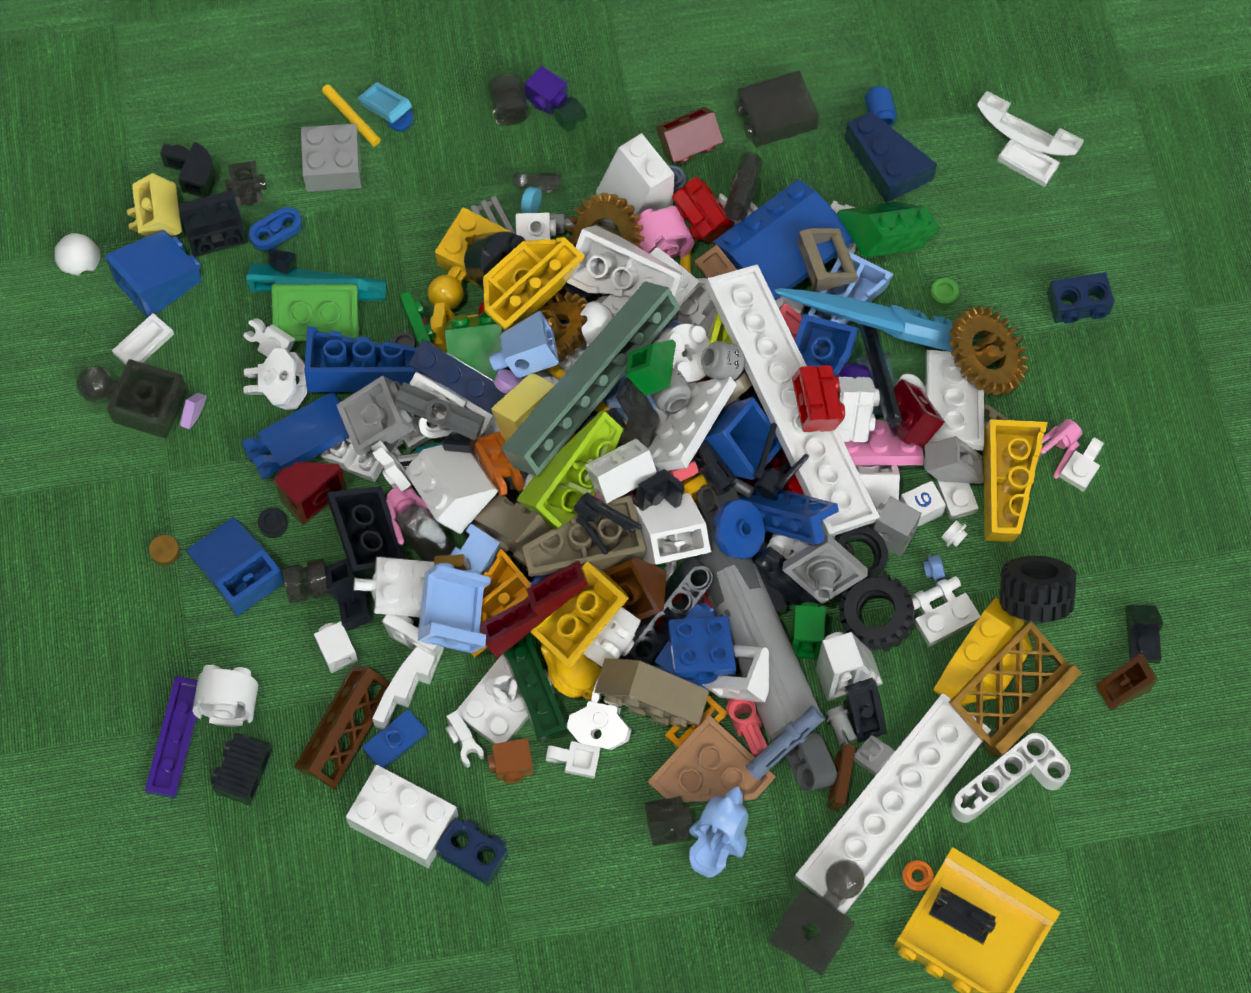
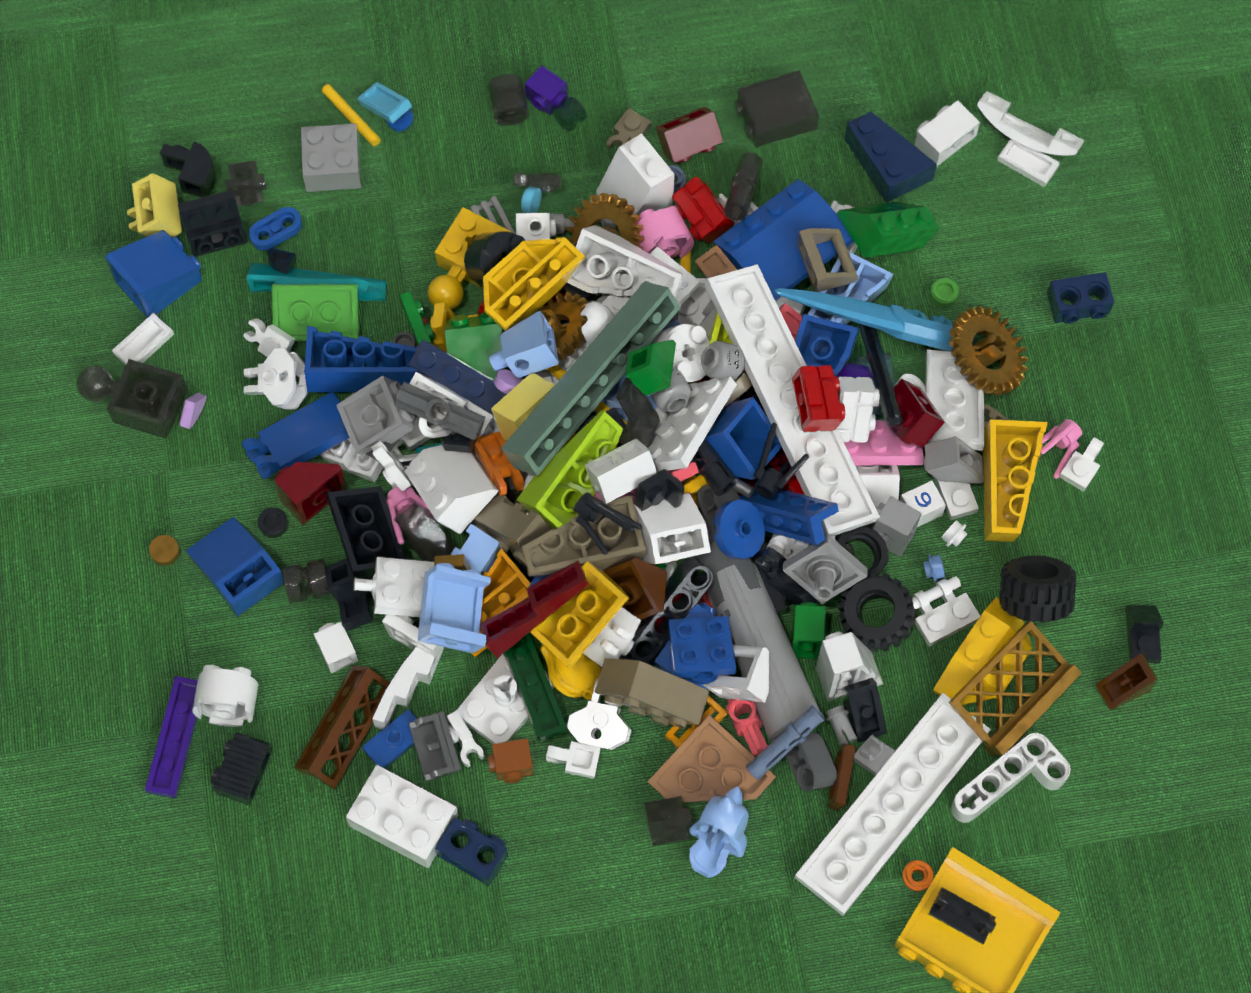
white hair [54,233,101,276] -> none
clear smoke brick [768,859,865,977] -> none
blue brick [864,86,897,126] -> none
none -> dark grey hinge [408,711,461,782]
none -> dark tan plate [607,108,651,151]
none -> white brick [914,100,980,167]

